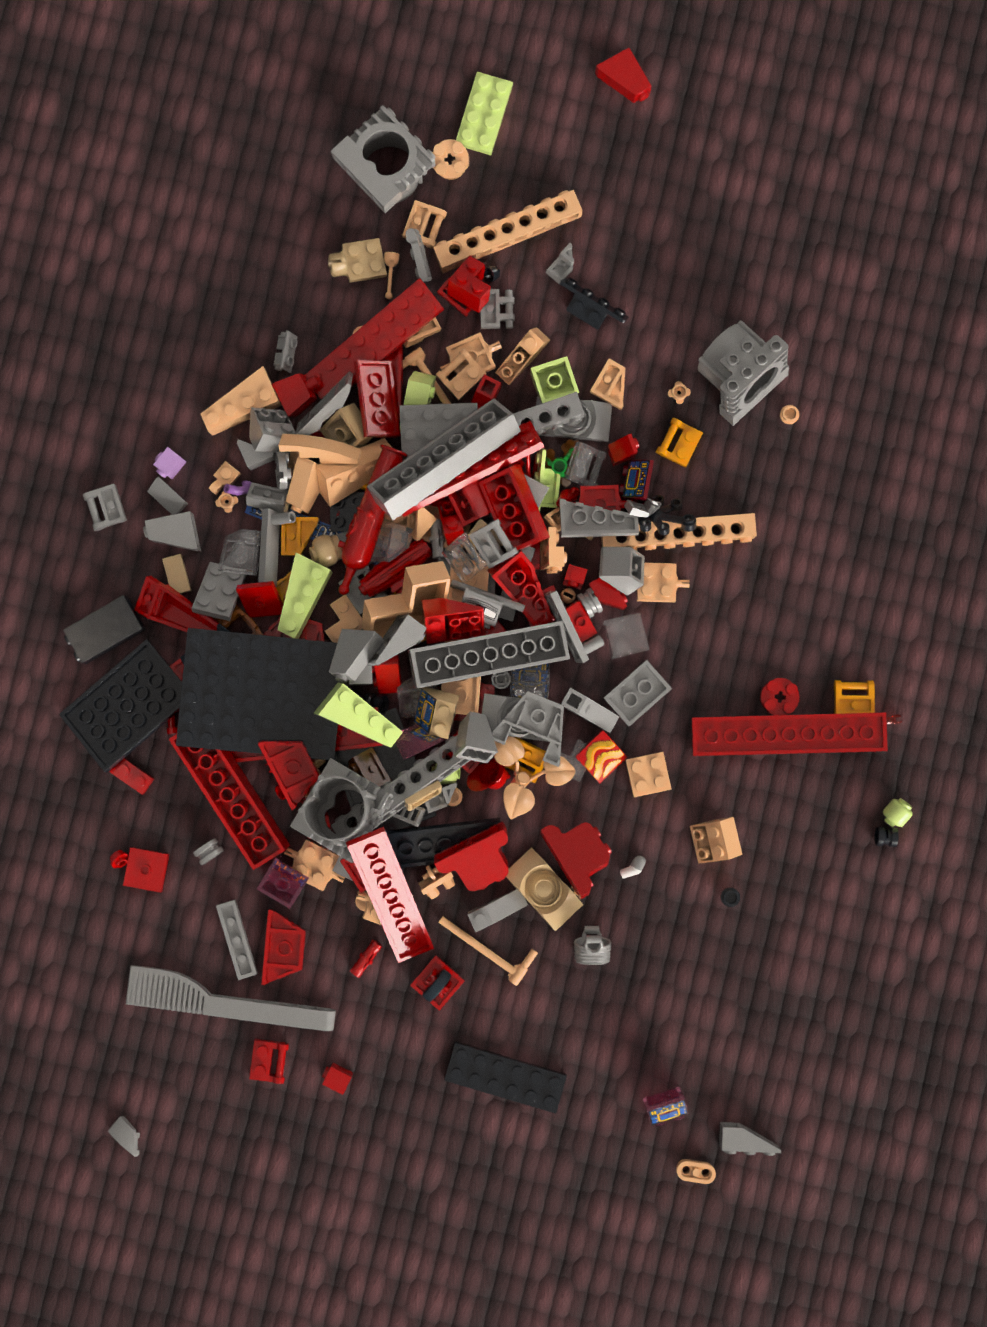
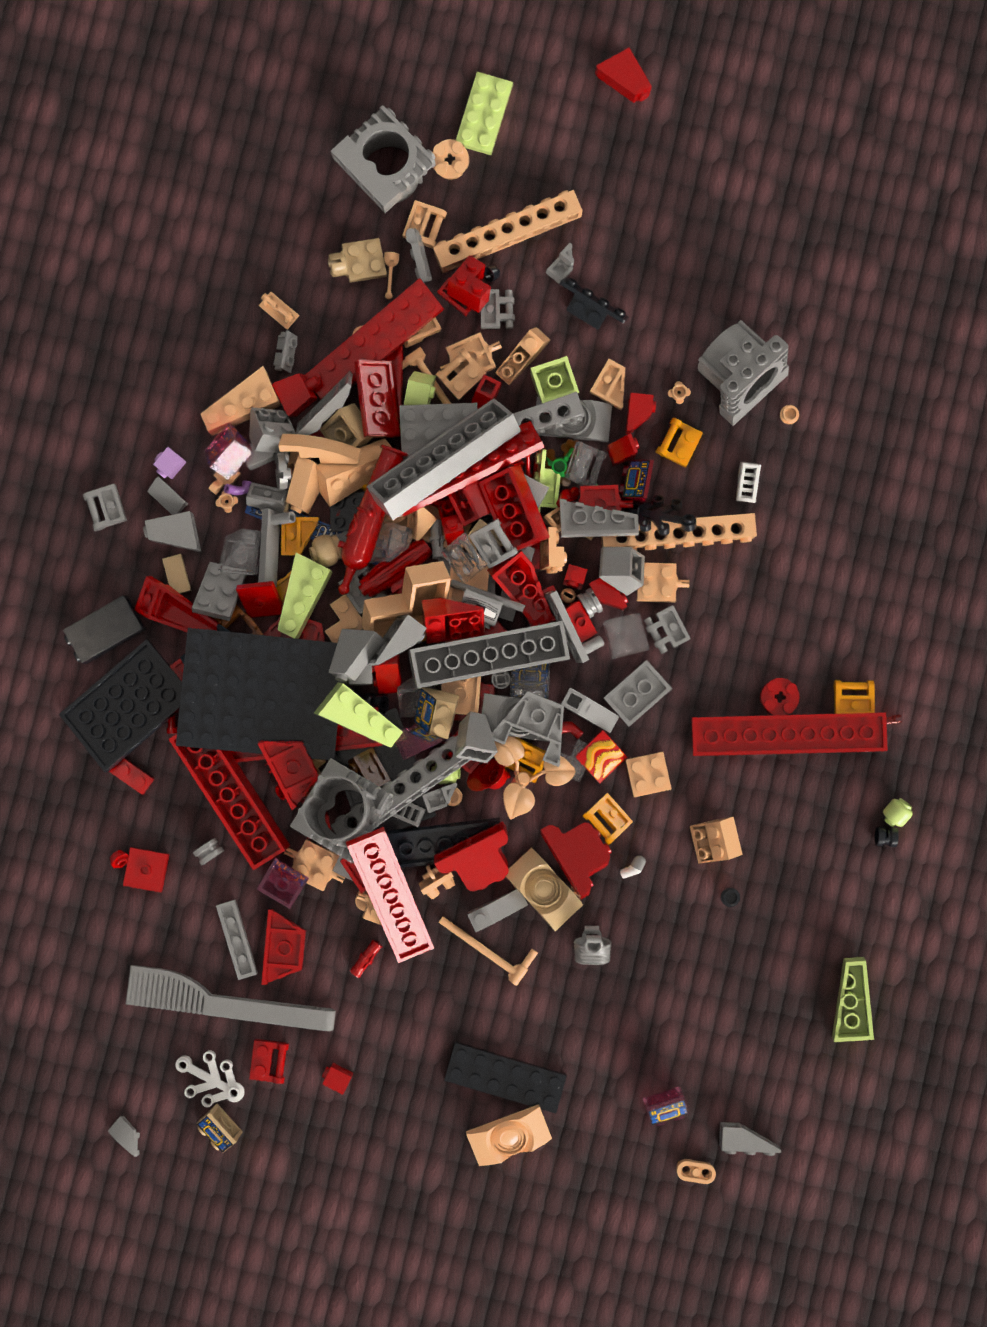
tan tile [405,780,442,811] -> none
red plate [410,955,465,1011] -> none
light grey slope [624,498,662,517] -> none
none -> white plant [175,1050,244,1107]
none -> tan slope [196,1103,243,1153]
none -> clear pink slope [205,423,252,480]
none -> light nougat hinge [259,292,300,330]
none -> light nougat slope [466,1104,552,1166]
none -> red arm [562,721,584,739]
none -> light orange plate [583,793,633,845]
none -> red slope [625,393,656,435]
none -> light grey plate [644,605,691,654]
none -> white slope [736,462,761,503]
none -> yellowish green wedge [832,957,874,1042]

